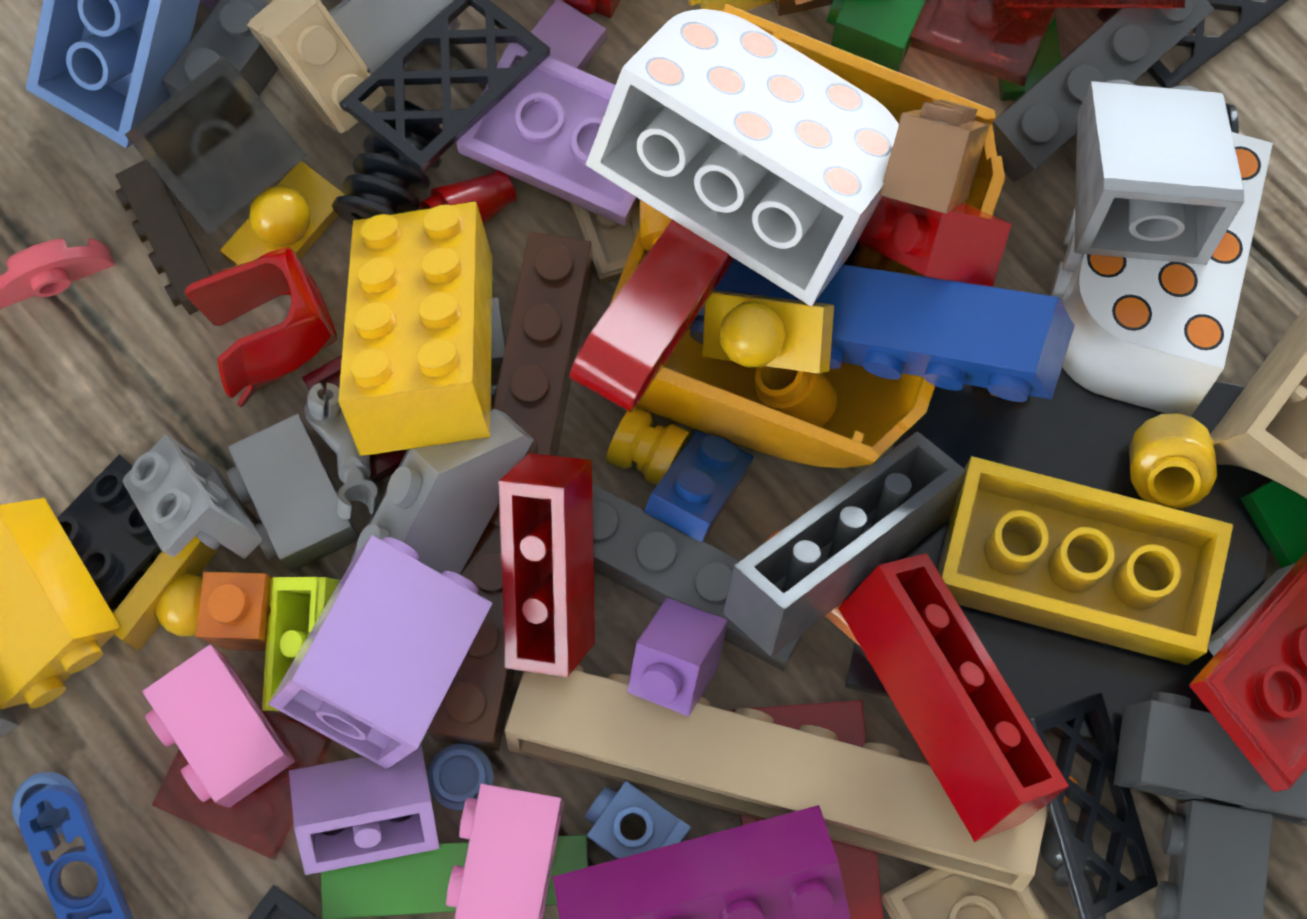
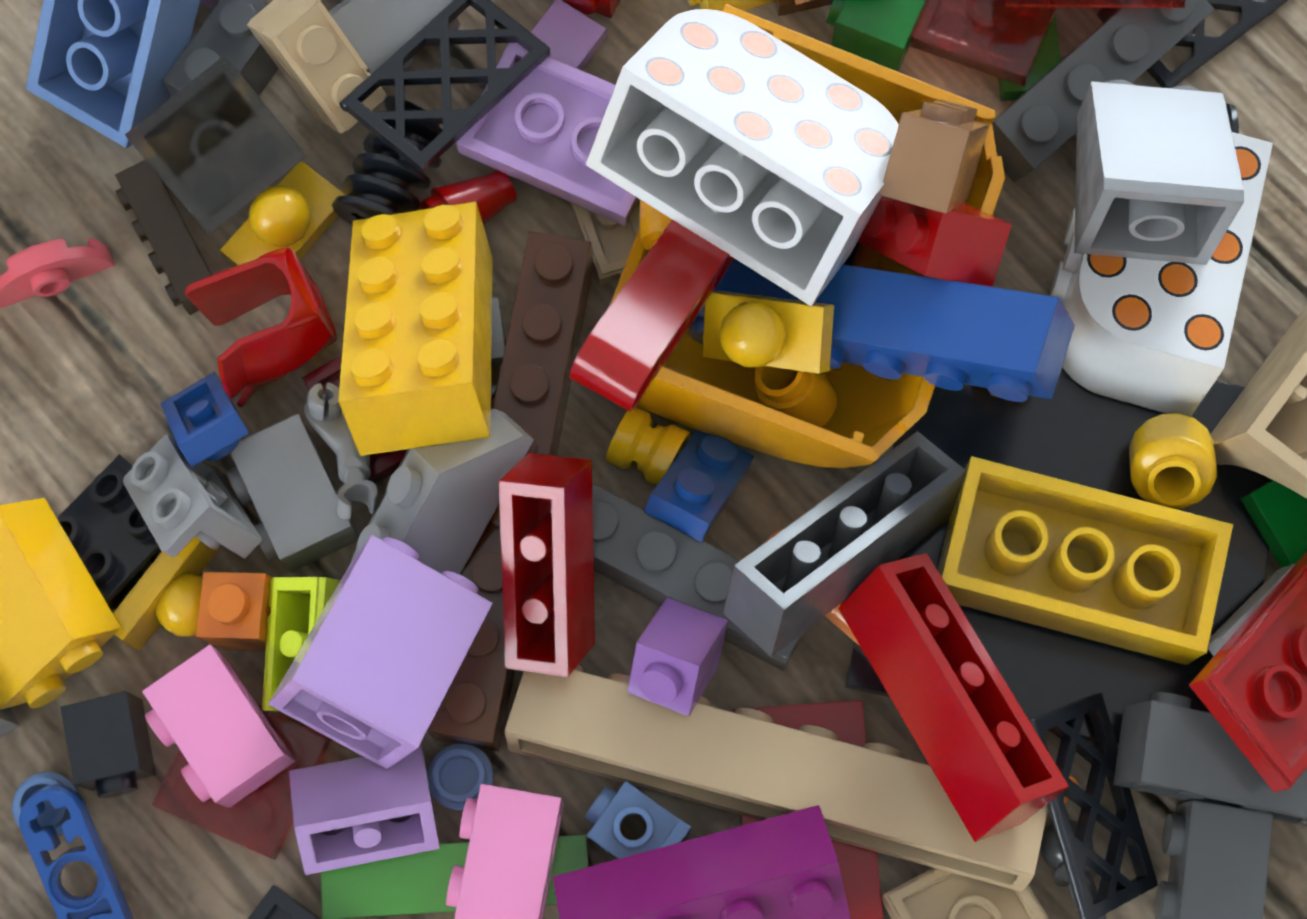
none -> black brick [60,691,156,798]
none -> blue plate [160,372,249,467]

